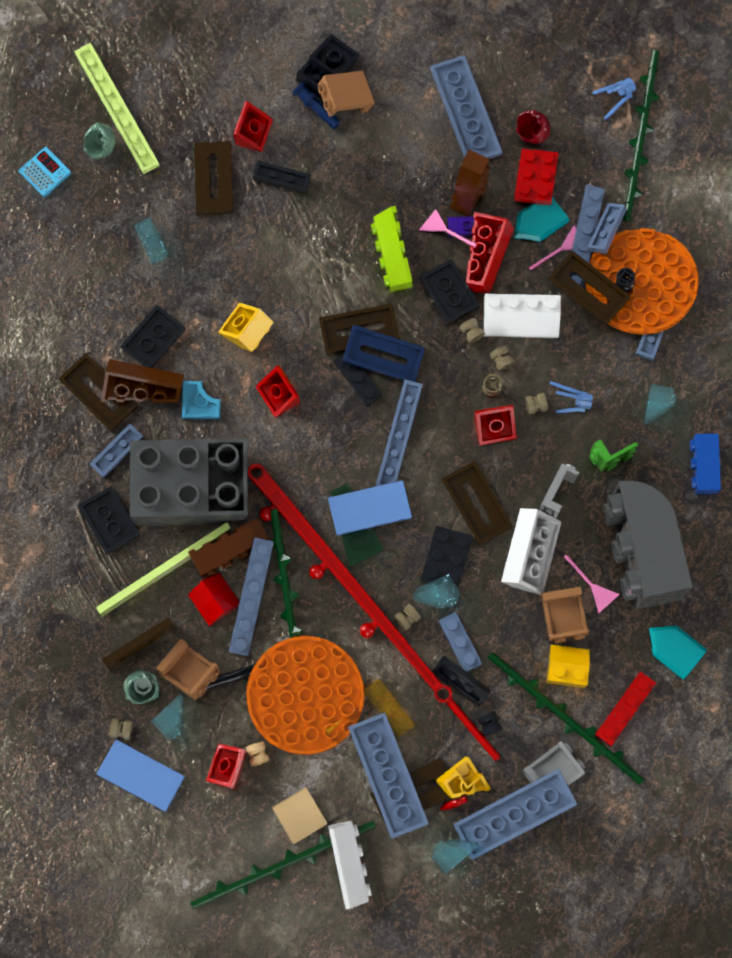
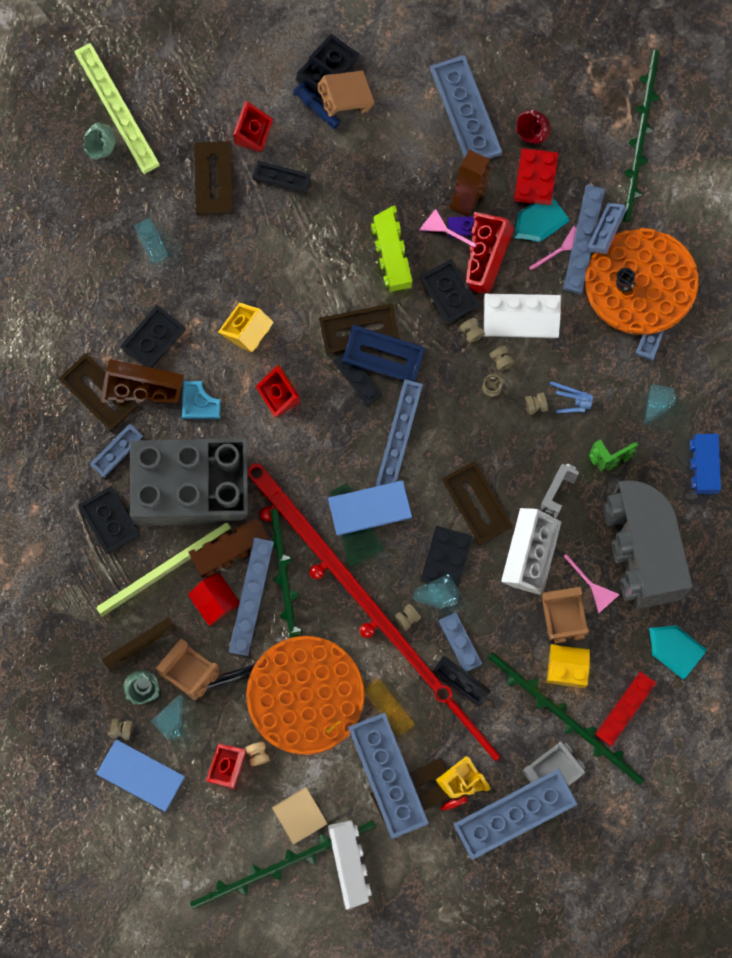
tile [18,146,71,197] -> none
clear light blue slope [430,839,479,874] -> none
red slope [474,404,517,445] -> none
black wheel [477,711,503,737] -> none
dark brown piece [548,250,631,326] -> none
medium blue plant [592,78,636,120] -> none

